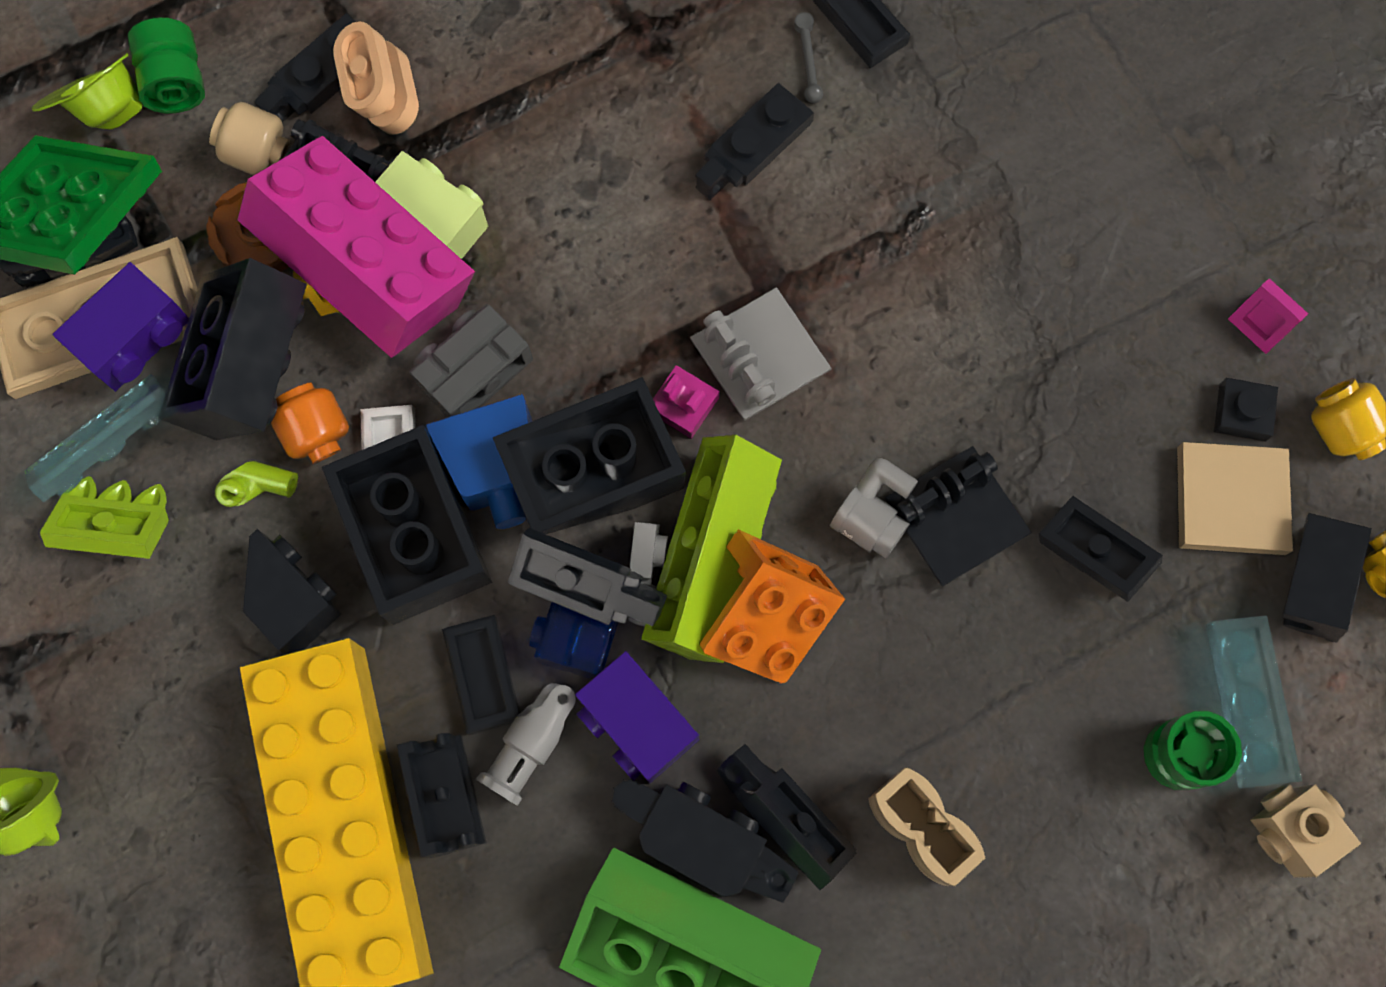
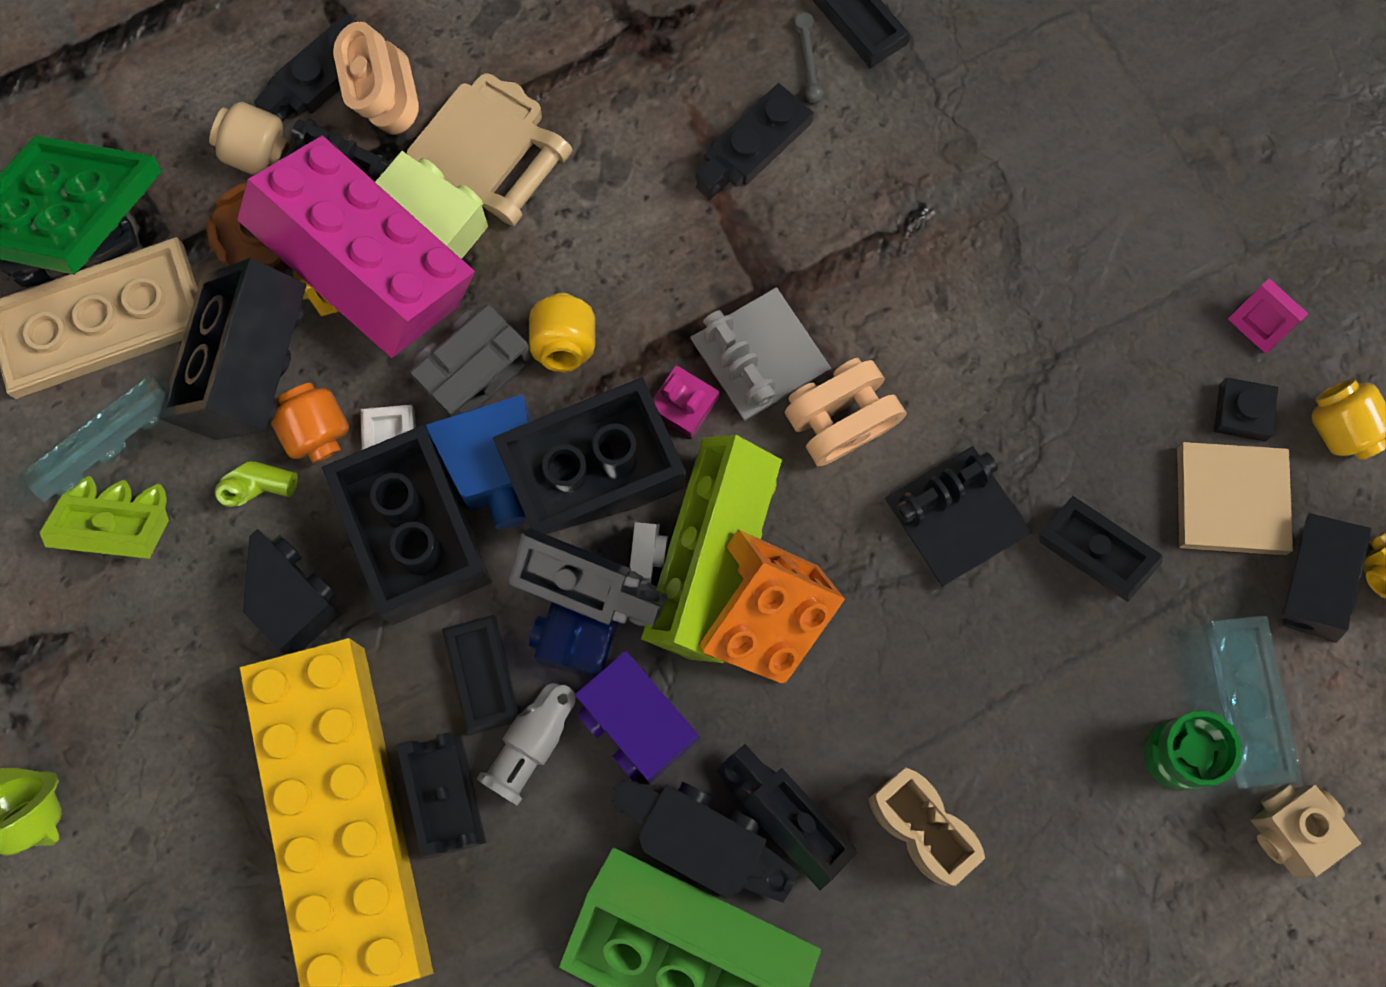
lime piece [32,53,142,129] -> none
dark purple brick [52,262,189,392] -> none
green wheel [128,18,205,114] -> none
light grey piece [830,458,918,559] -> none
none -> tan piece [407,74,572,227]
none -> yellow head [528,293,595,372]
none -> light nougat brick [784,358,907,466]

